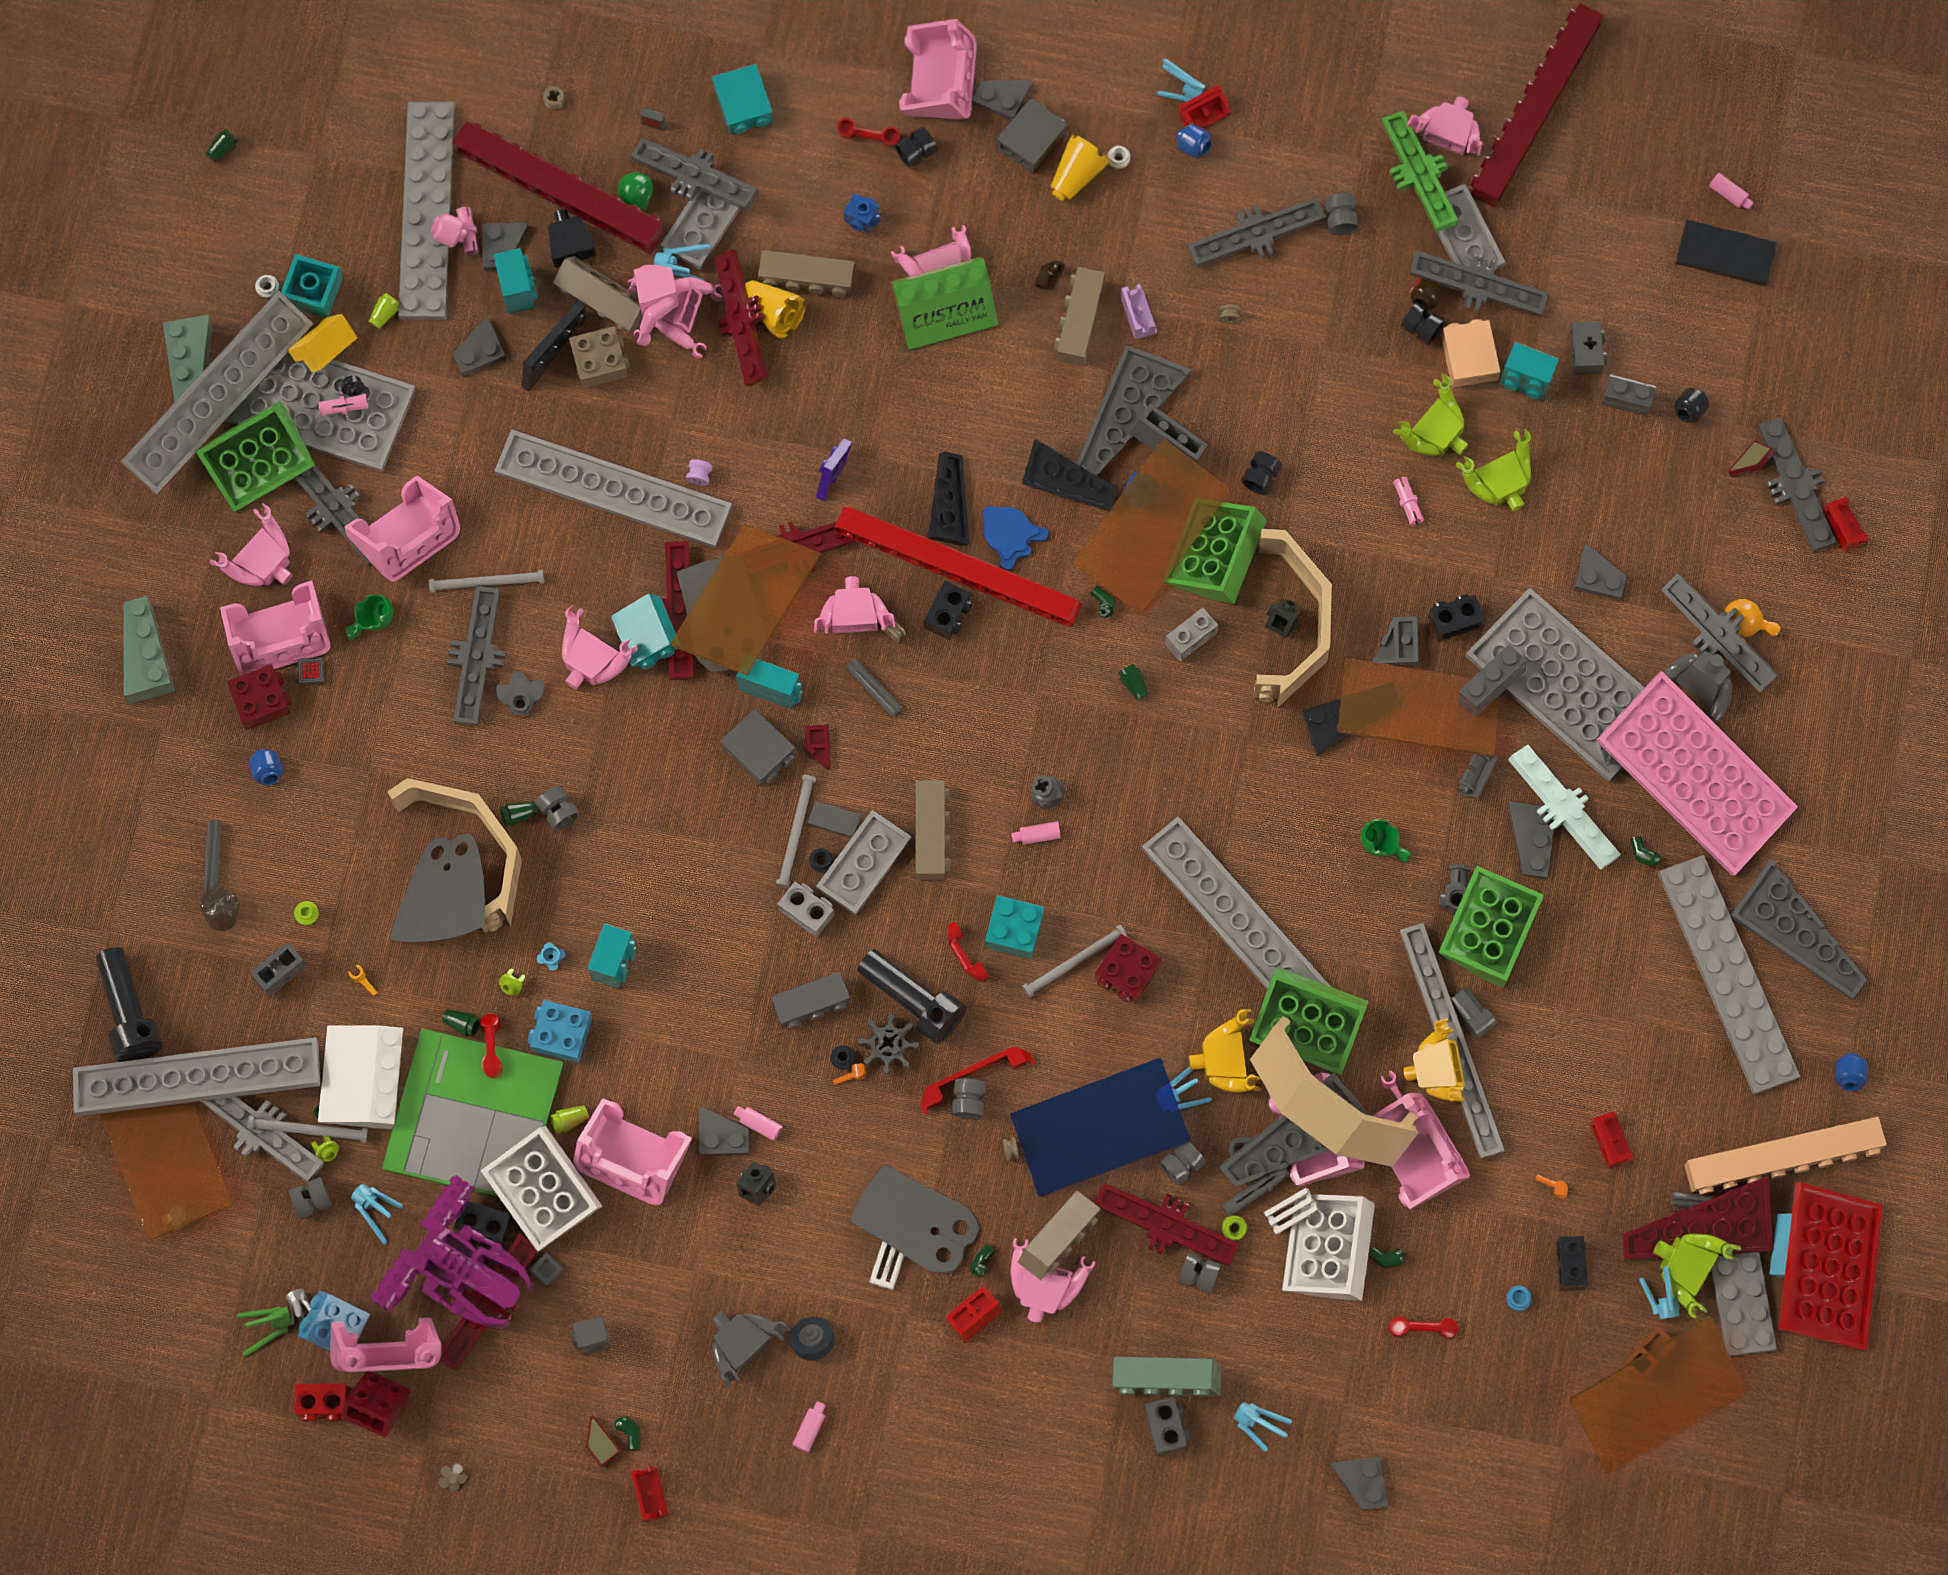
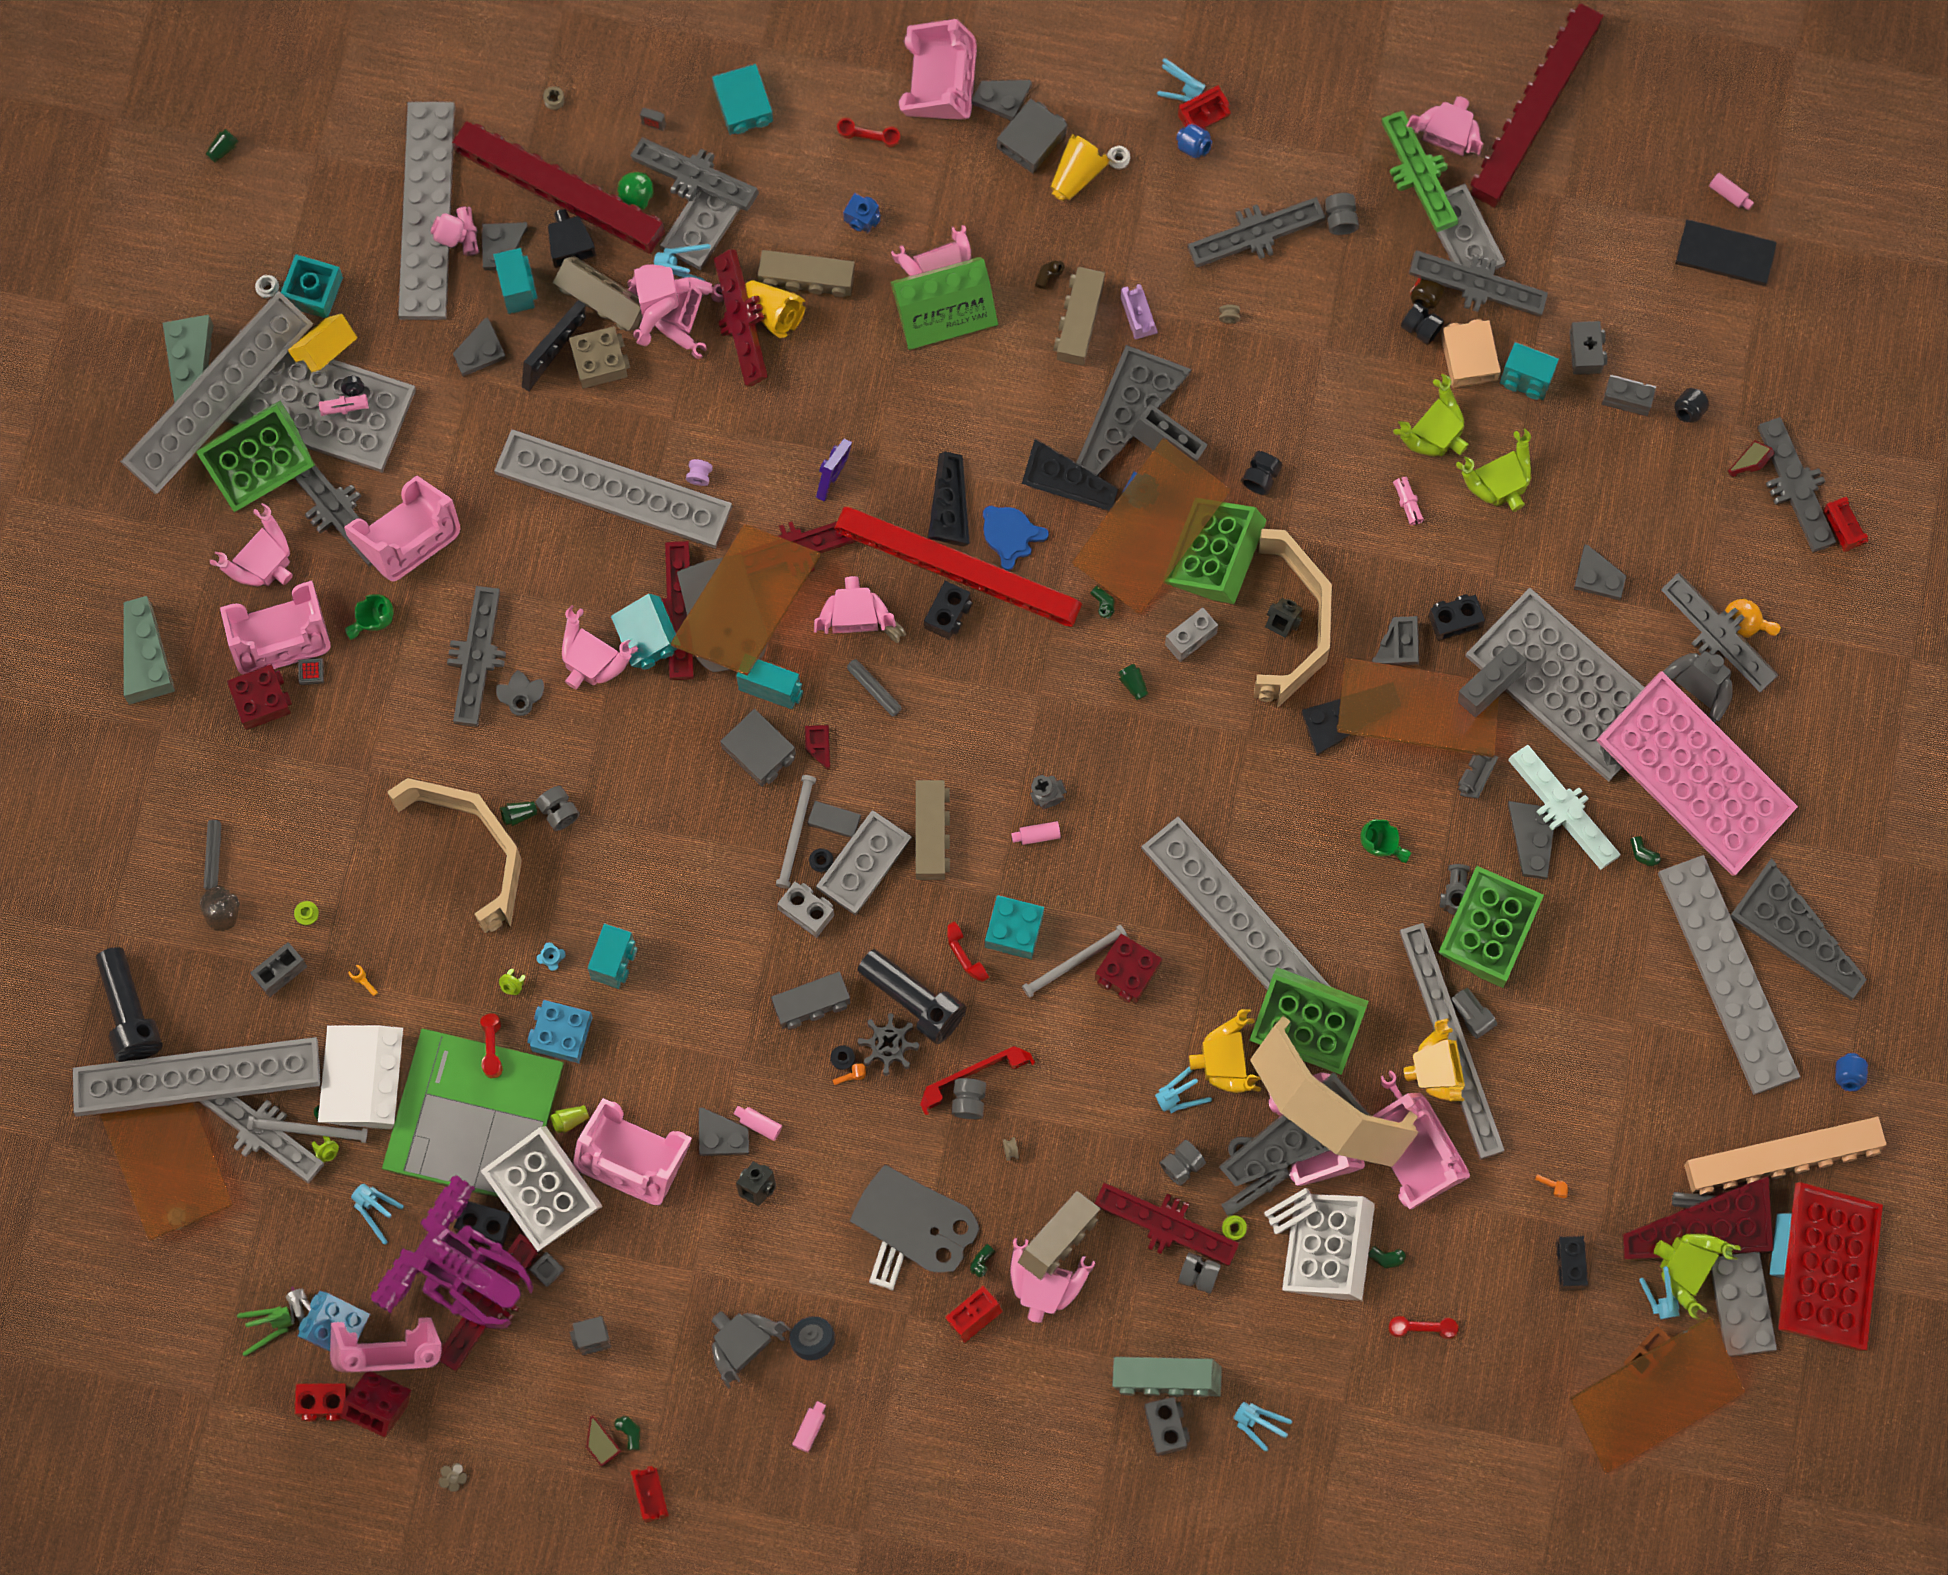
blue head [248,749,283,786] -> none
dark grey wheel [288,1177,333,1220] -> none
lime cone [369,293,400,329] -> none
dark grey piece [389,834,485,942] -> none
light grey bar [429,569,544,593] -> none
dark green cone [442,1009,480,1037] -> none
black wheel [895,126,938,169] -> none
clear blue piece [1010,1057,1191,1197] -> none
dark grey wing [1331,1456,1388,1511] -> none
dark azure plate [1506,1286,1531,1311] -> none
red hinge [1590,1111,1634,1169] -> none

